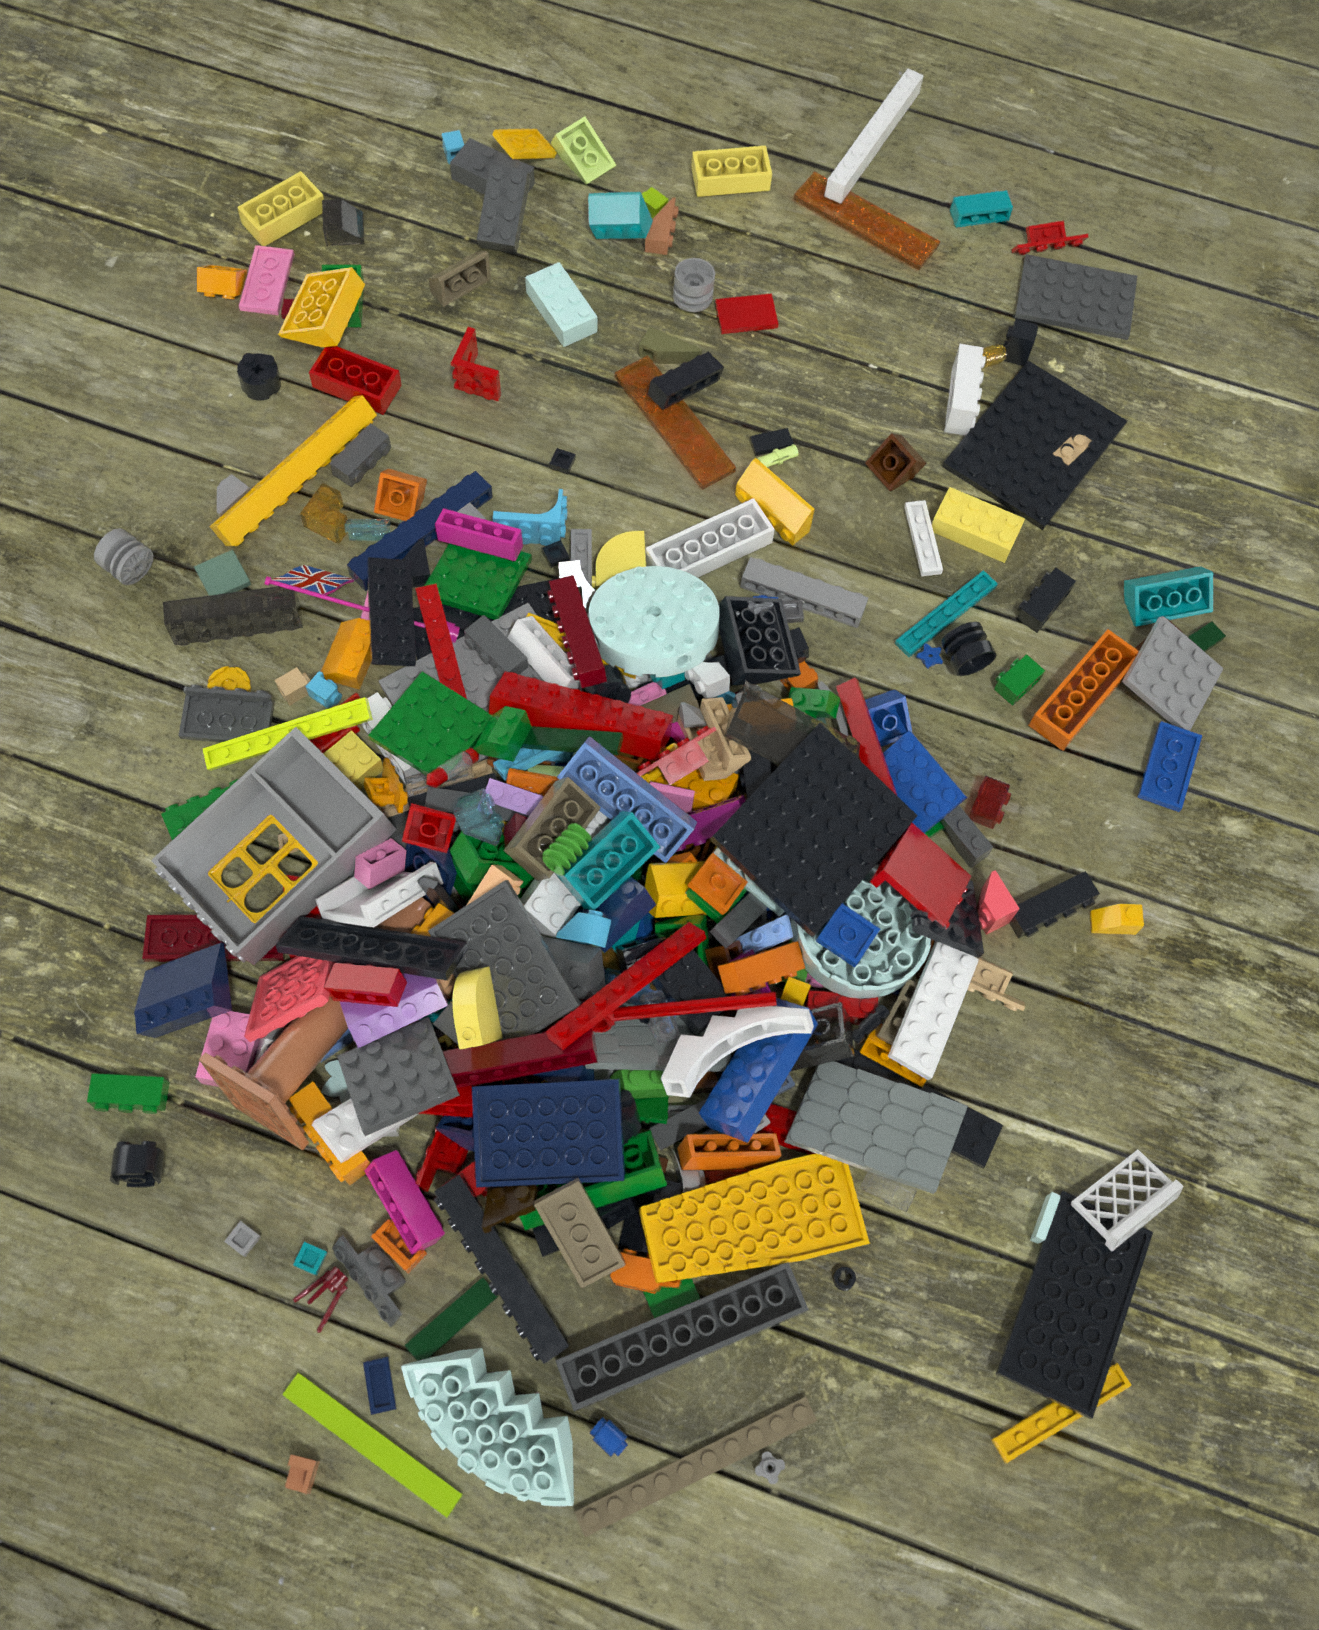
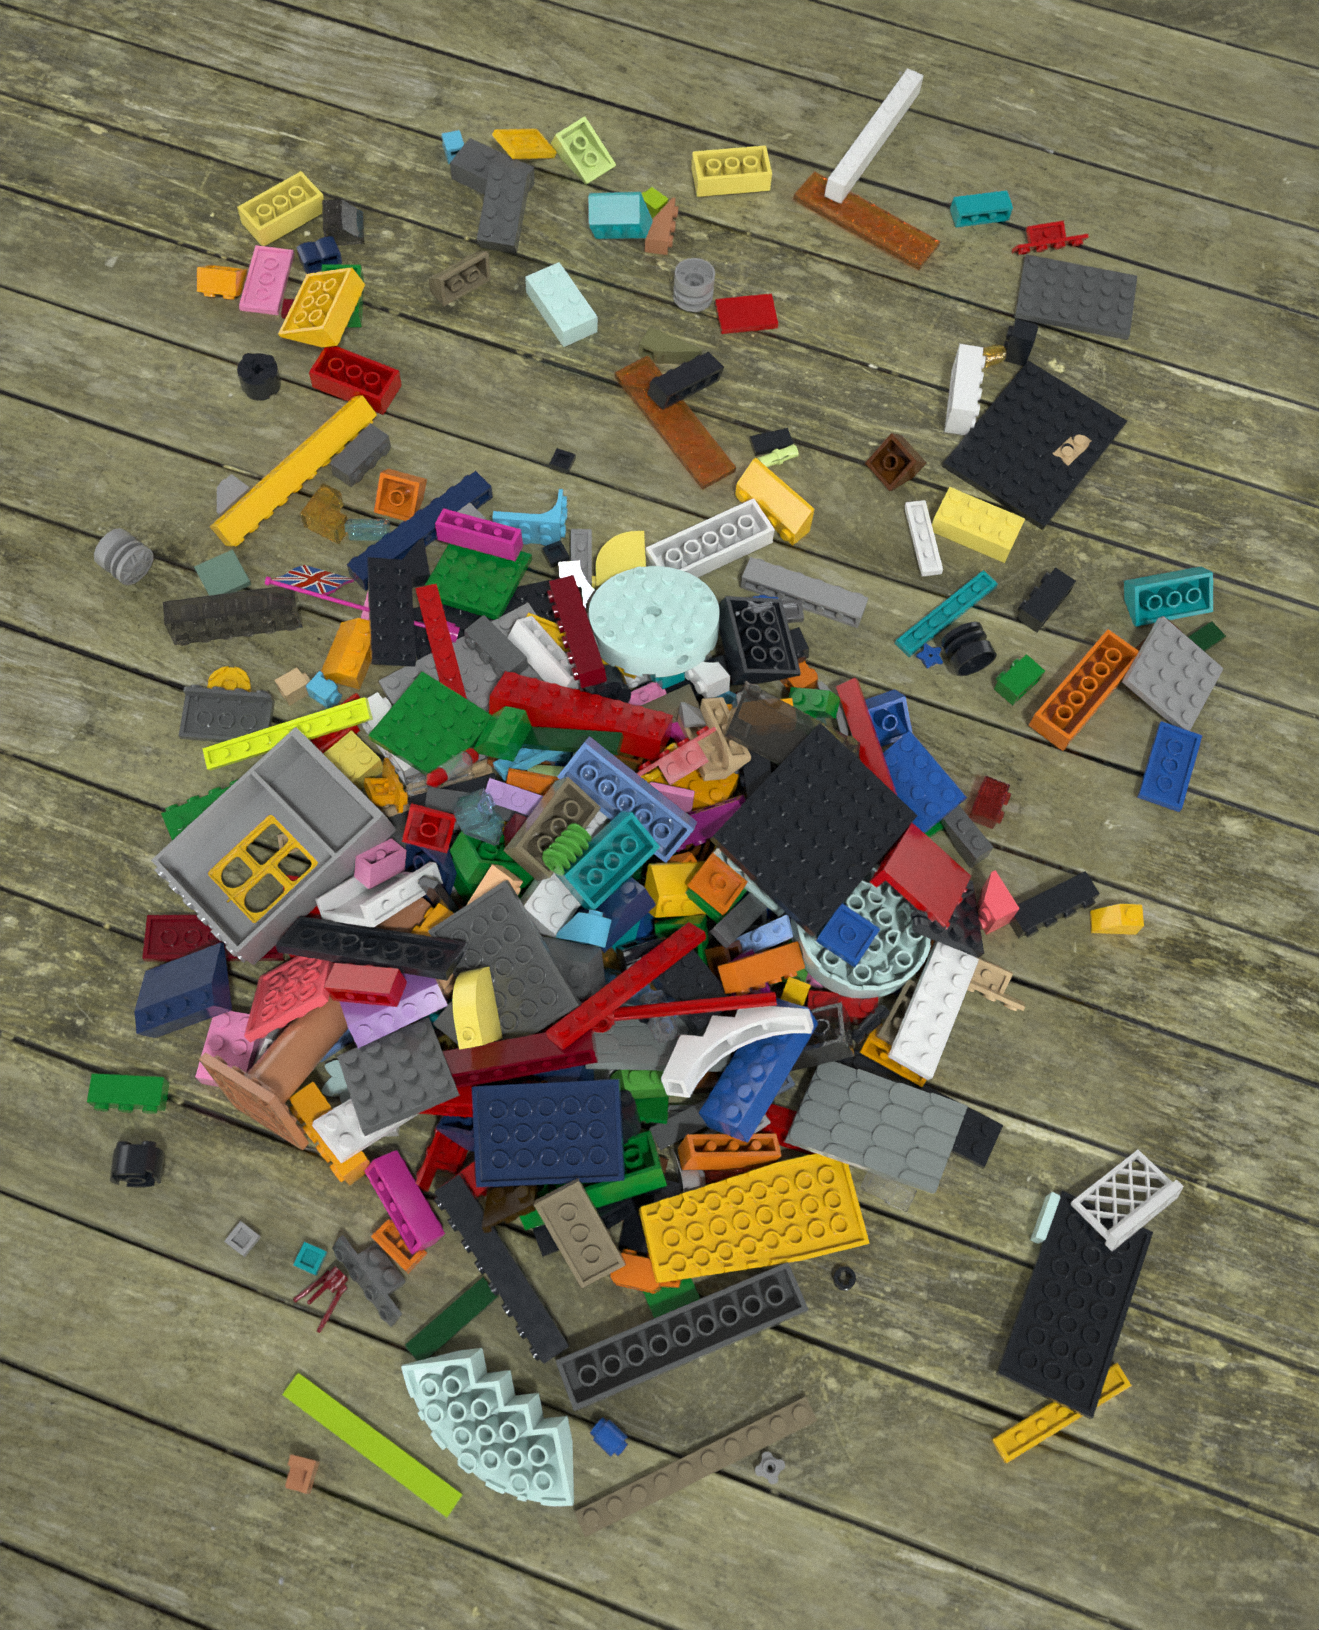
dark blue tile [363,1357,397,1415] -> none
red bracket [451,327,501,401] -> none
none -> dark blue brick [296,237,342,274]

